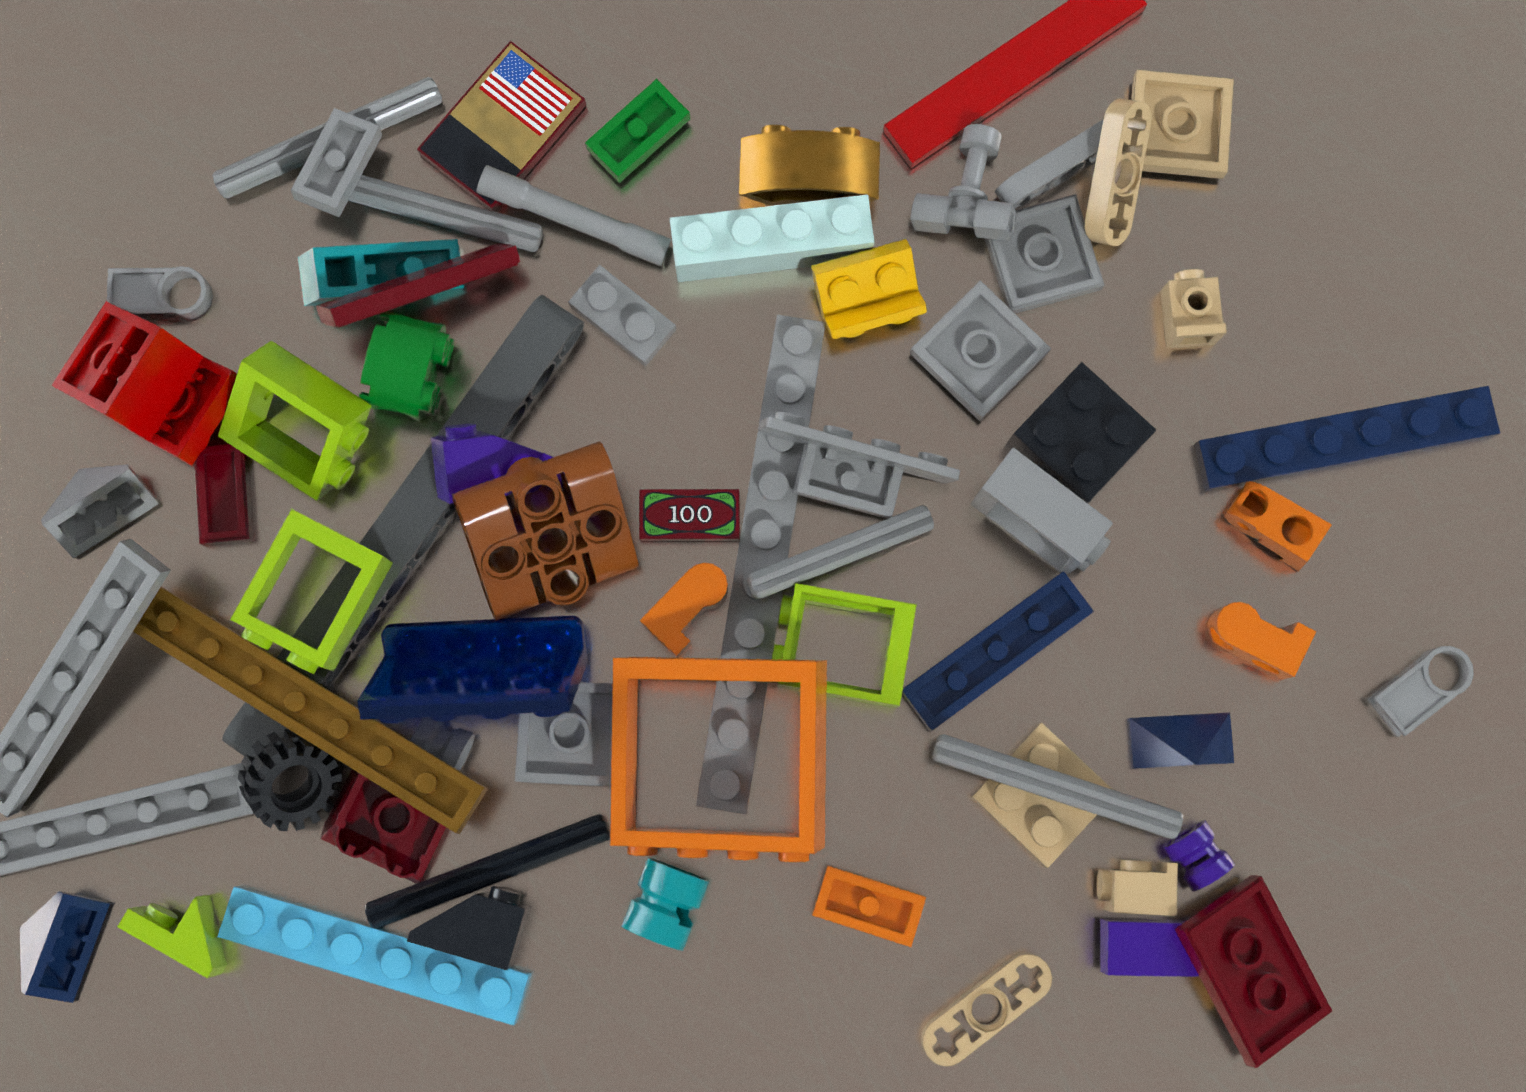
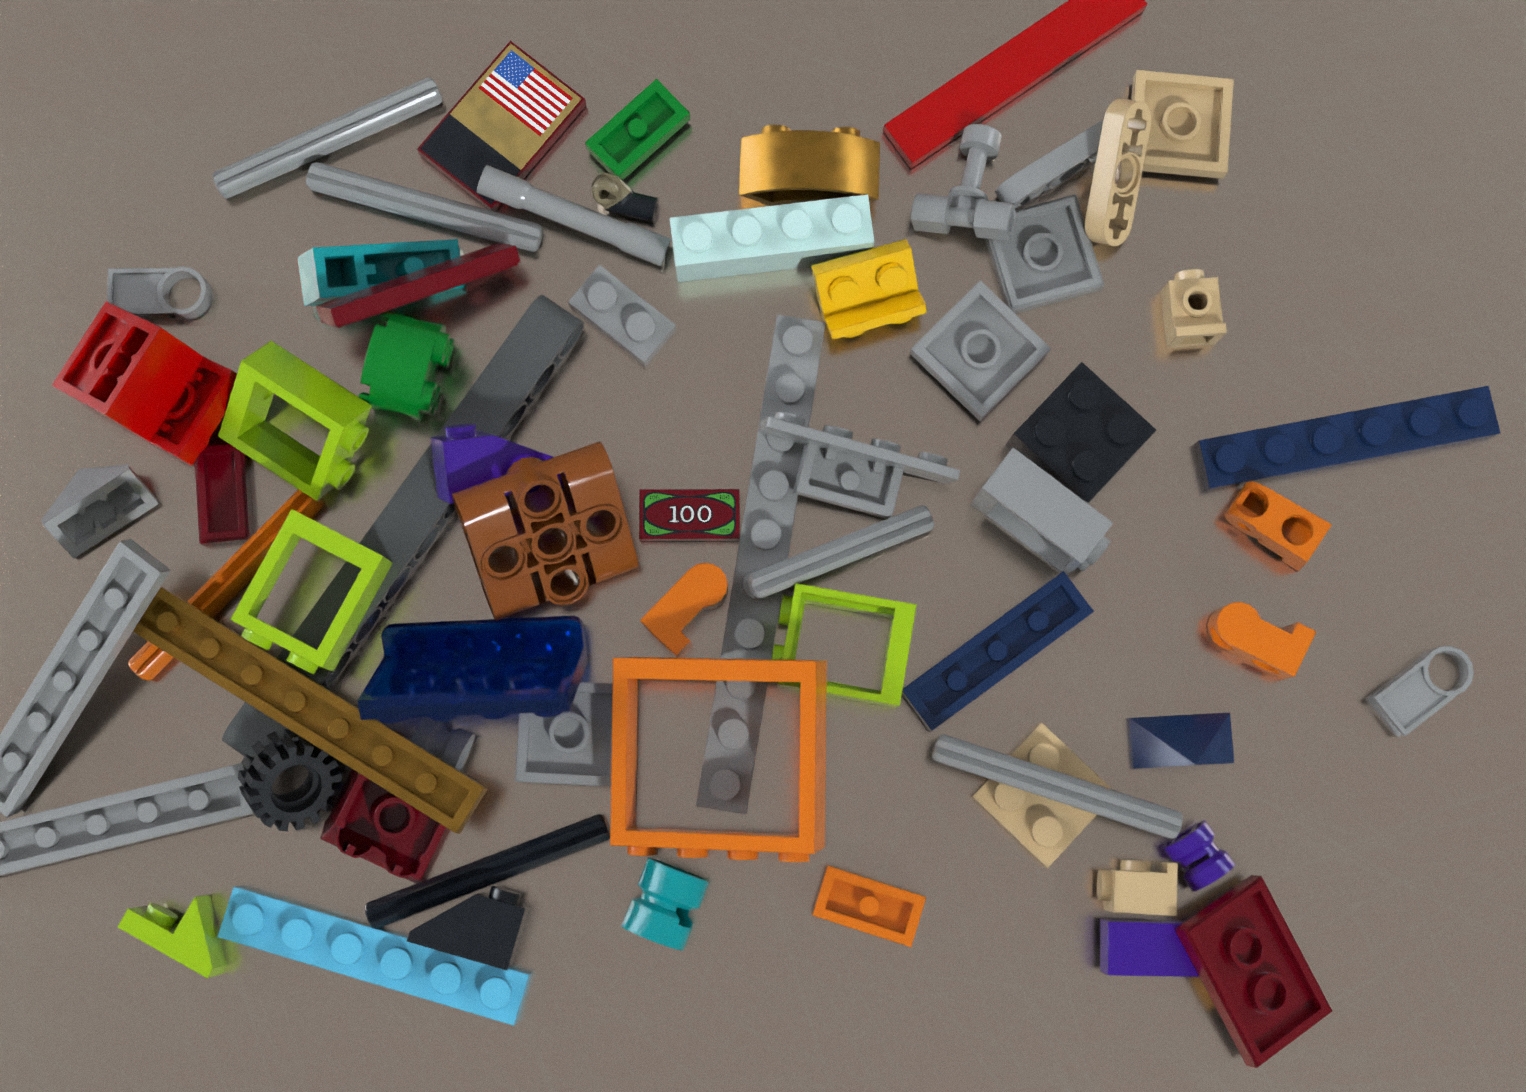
dark blue slope [20,891,110,1003] -> none
light grey plate [290,108,382,217] -> none
tan beam [921,953,1052,1066] -> none
none -> orange axle [128,489,323,681]
none -> arm [591,173,659,222]

